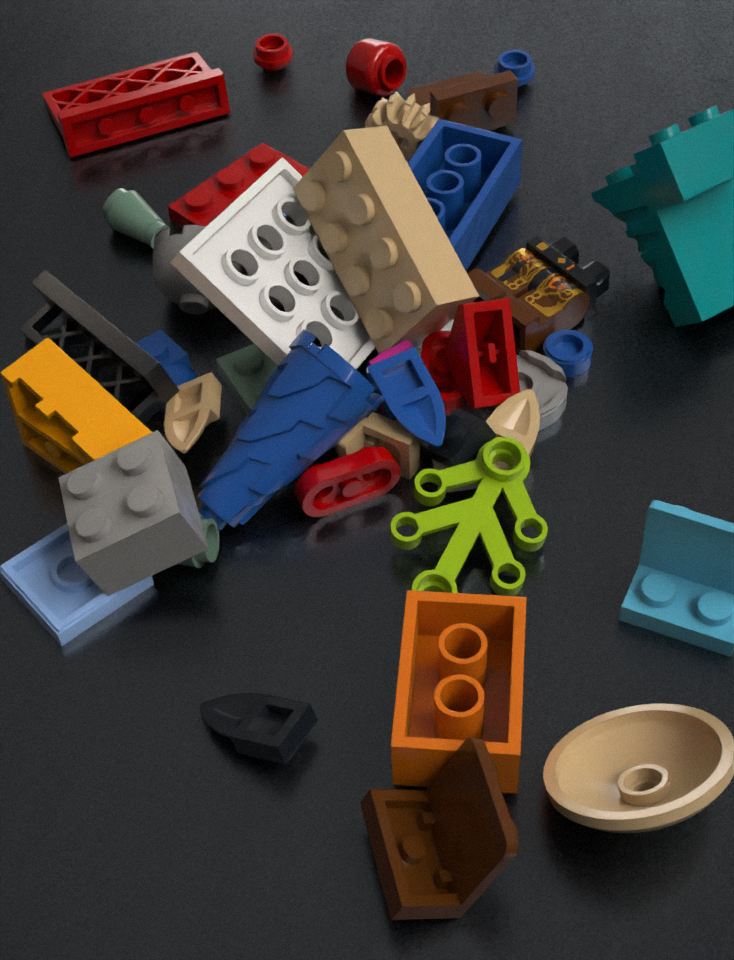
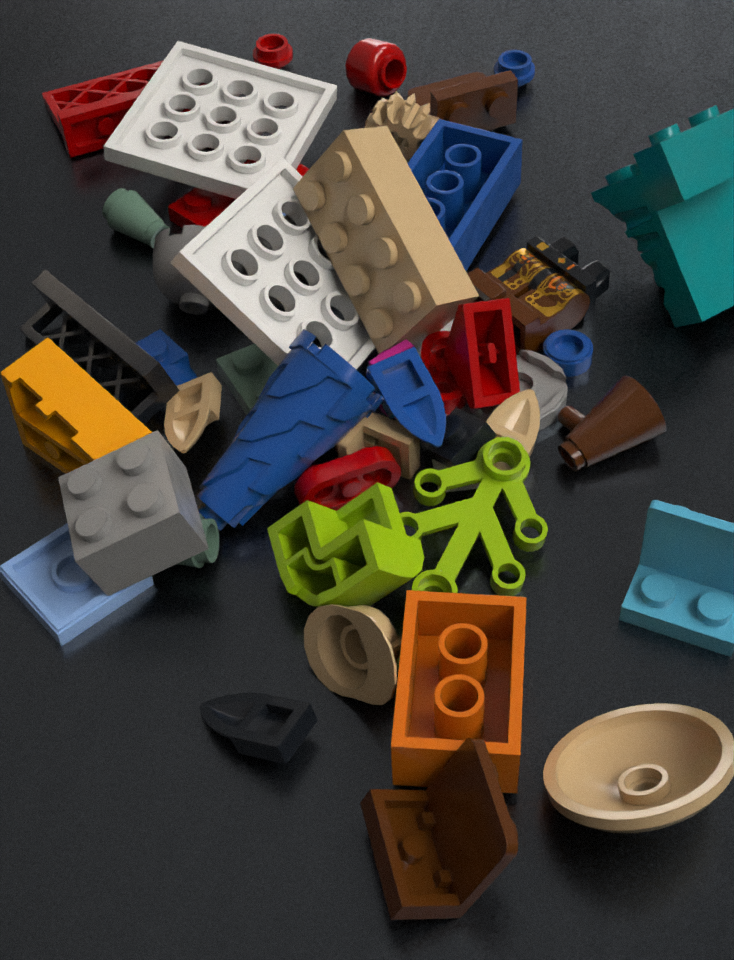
none -> white piece [103,41,337,199]
none -> lime brick [267,482,424,607]
none -> tan piece [304,604,402,705]
none -> reddish brown piece [558,375,666,472]

